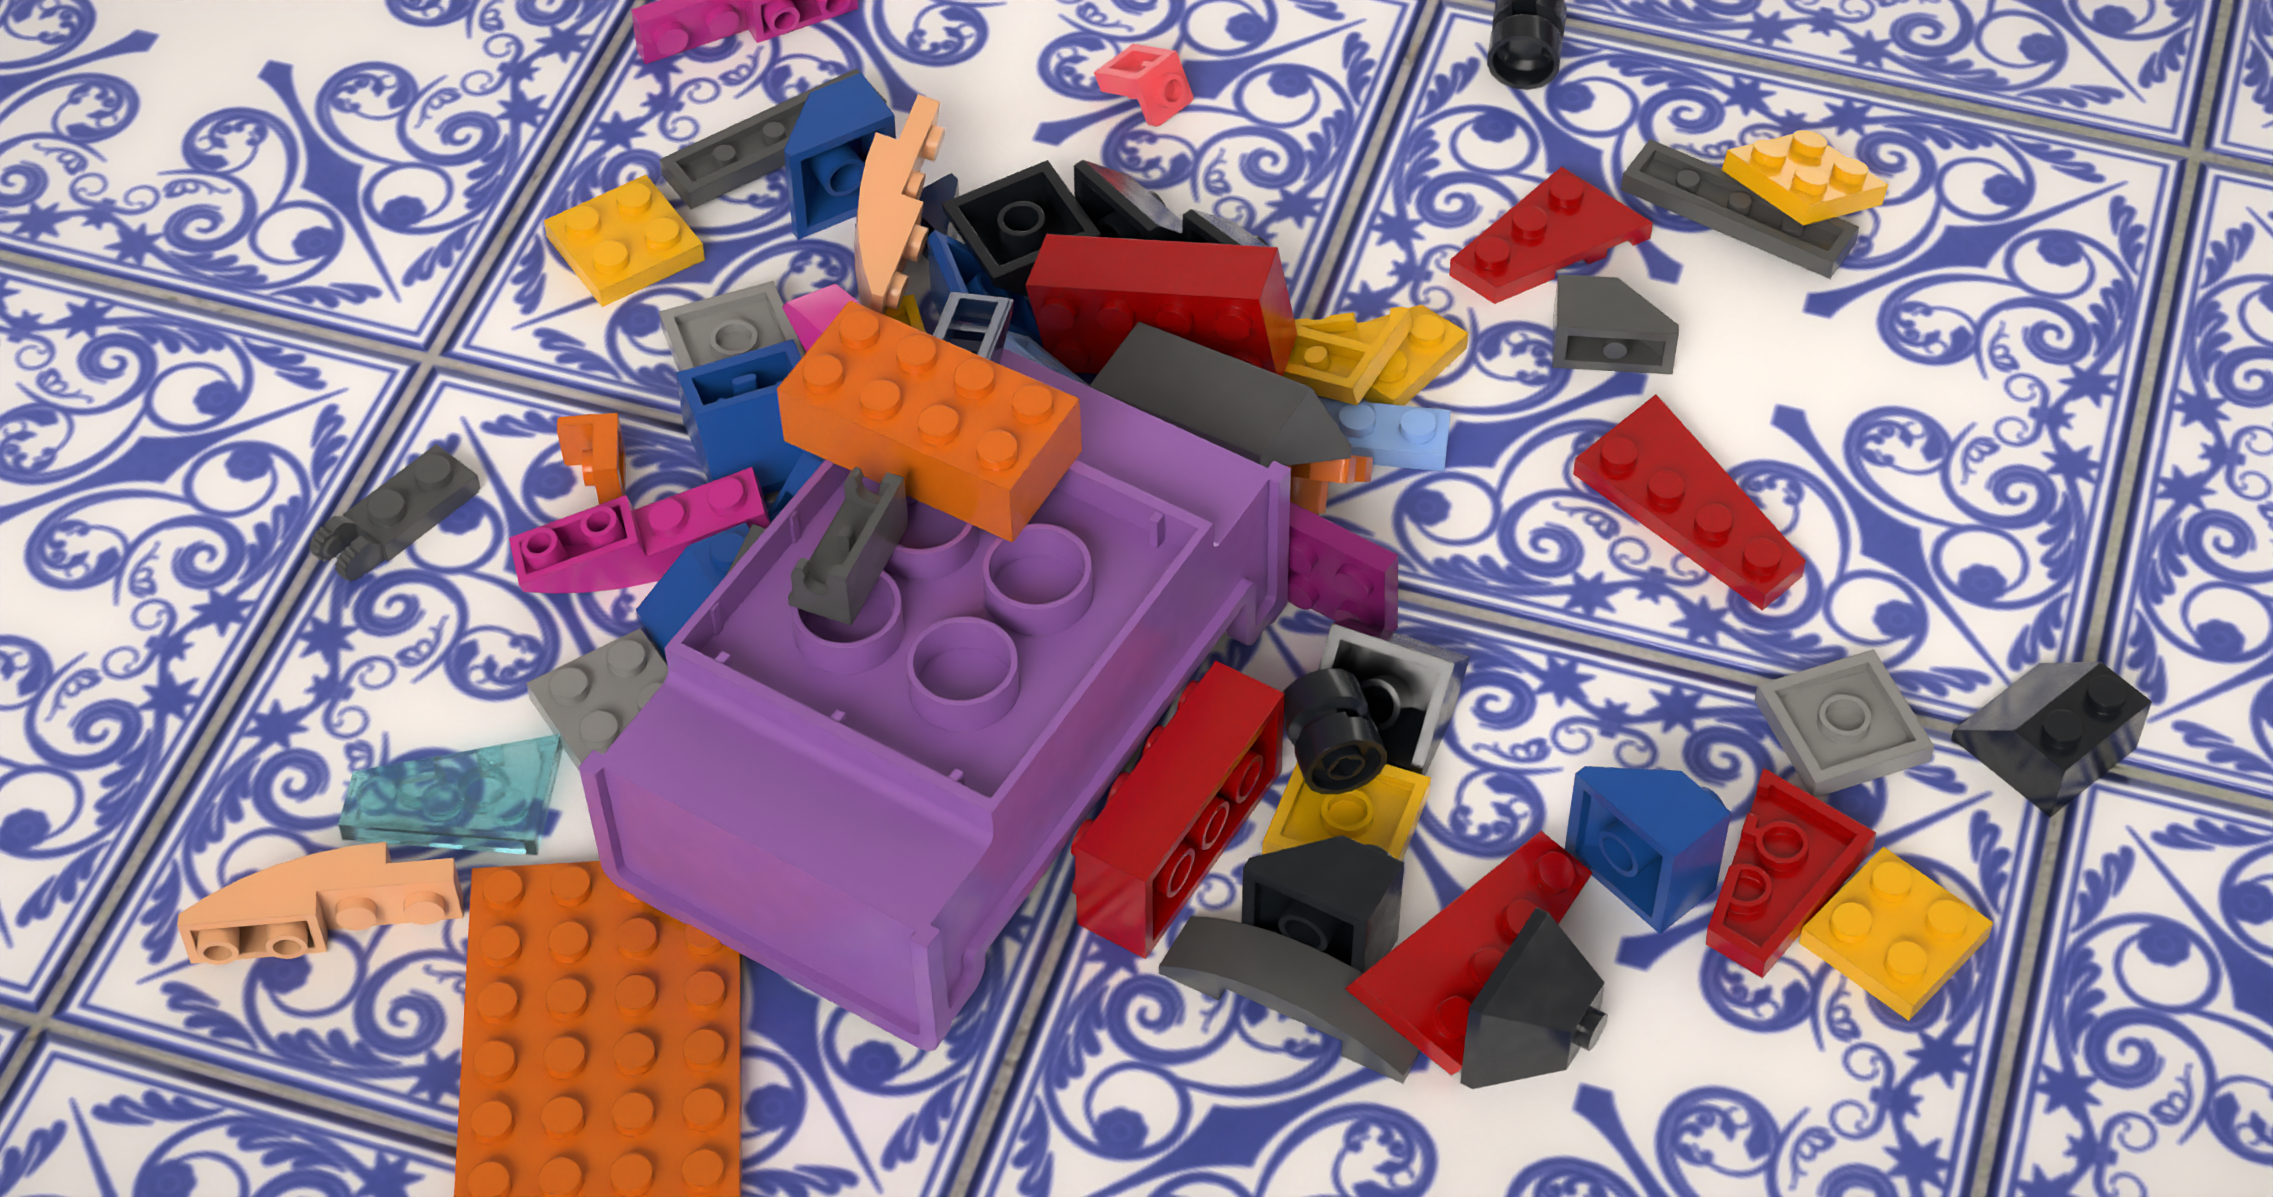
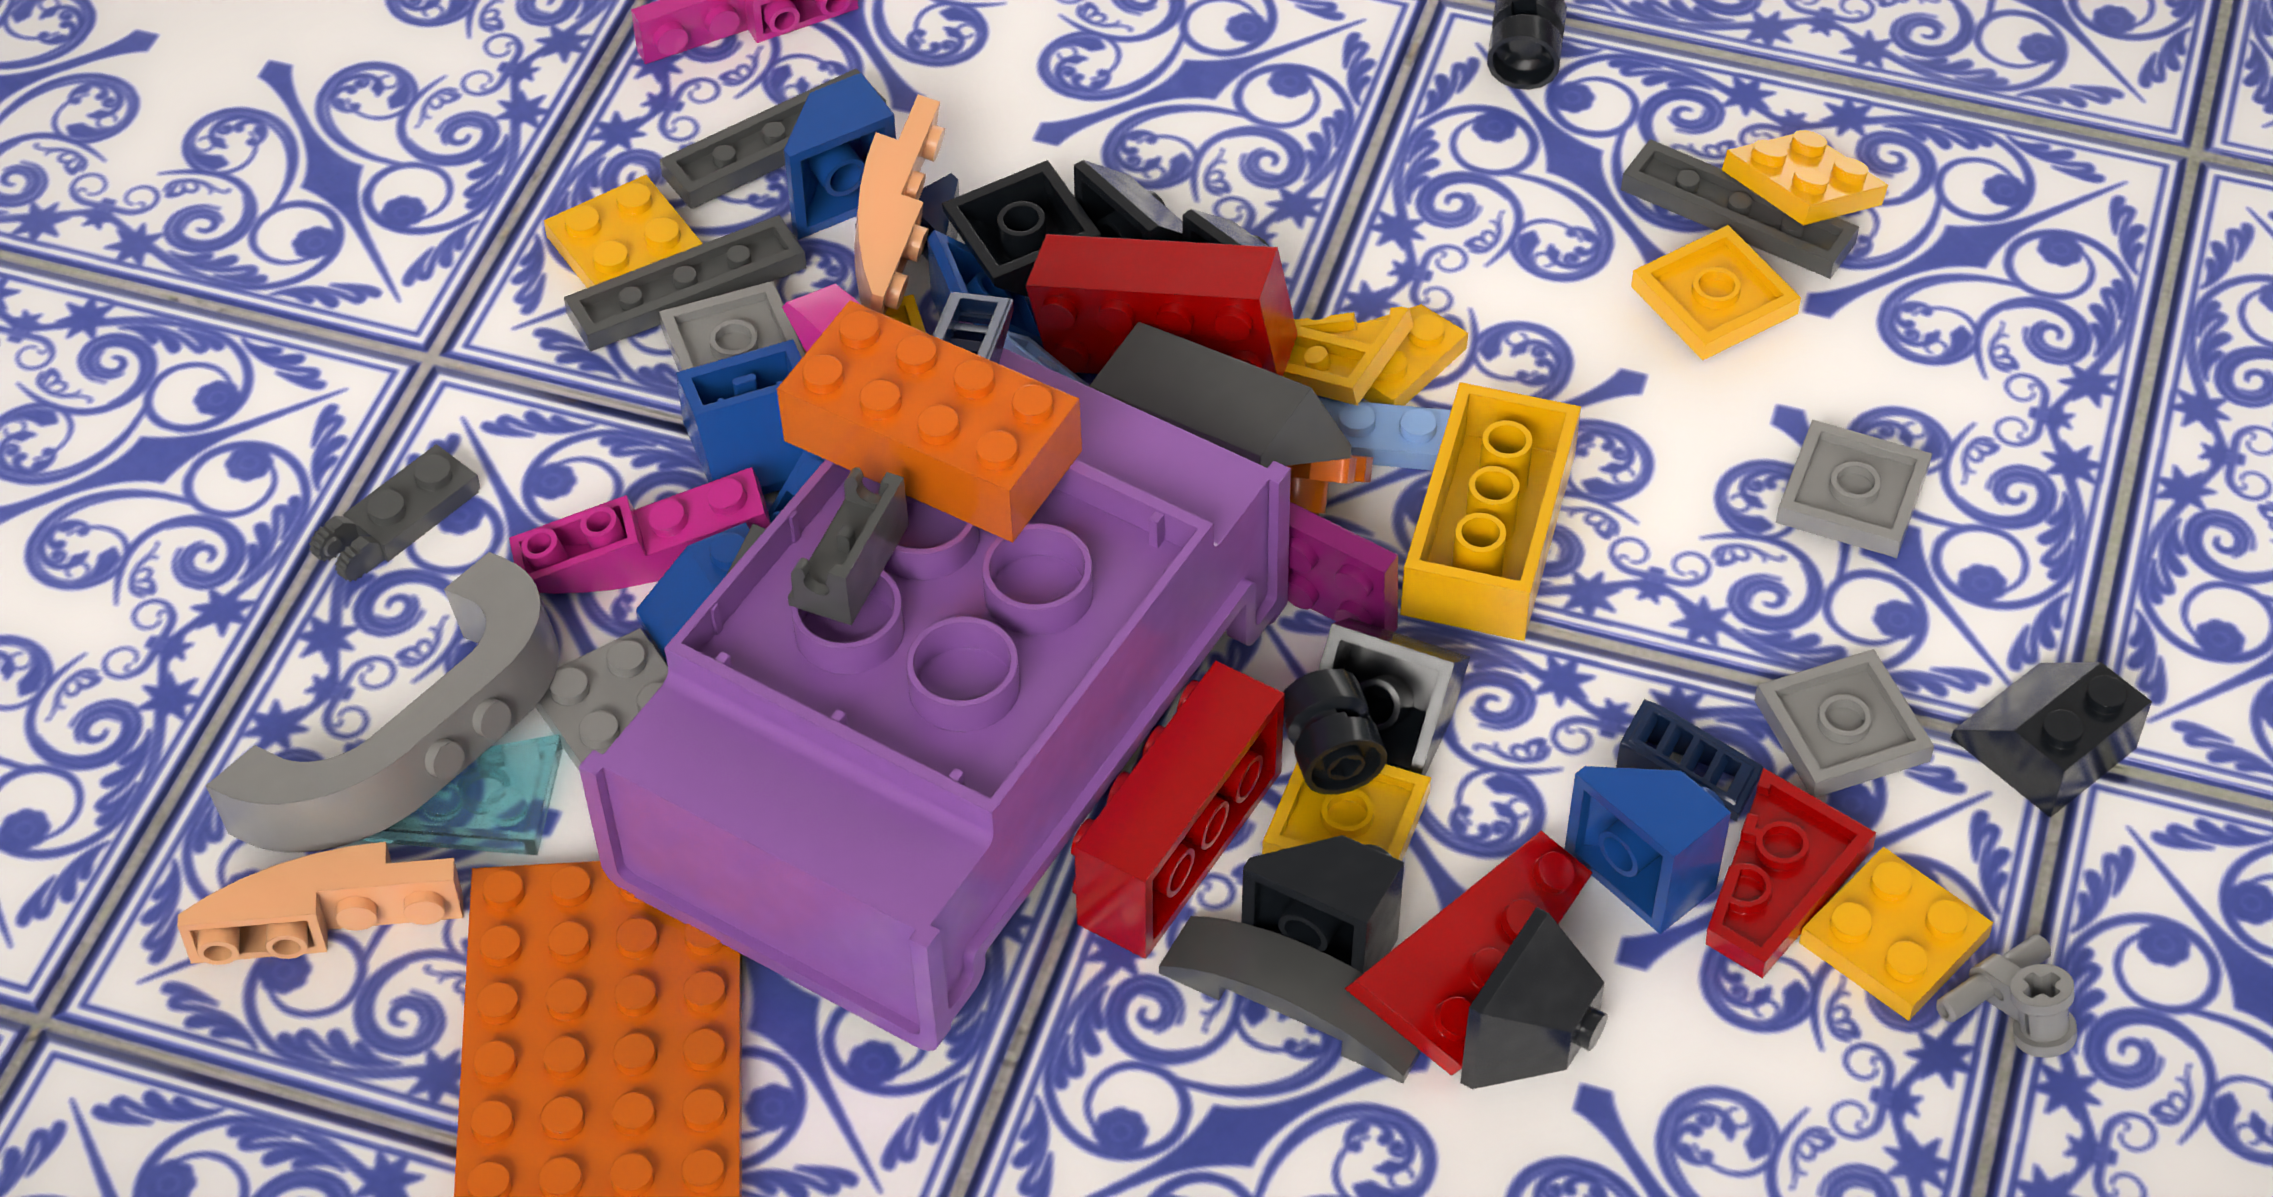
orange bracket [557,413,626,505] -> none
coral bracket [1094,44,1193,127] -> none
red wing [1449,166,1653,304] -> none
dark grey slope [1552,274,1679,375] -> none
red wing [1573,394,1806,611] -> none
none -> light grey arch [206,552,559,852]
none -> dark grey plate [564,215,806,352]
none -> yellow brick [1400,382,1581,641]
none -> dark blue slope [1616,699,1763,821]
none -> yellow plate [1631,225,1801,361]
none -> light grey plate [1776,419,1932,558]
none -> light grey piece [1936,934,2077,1058]

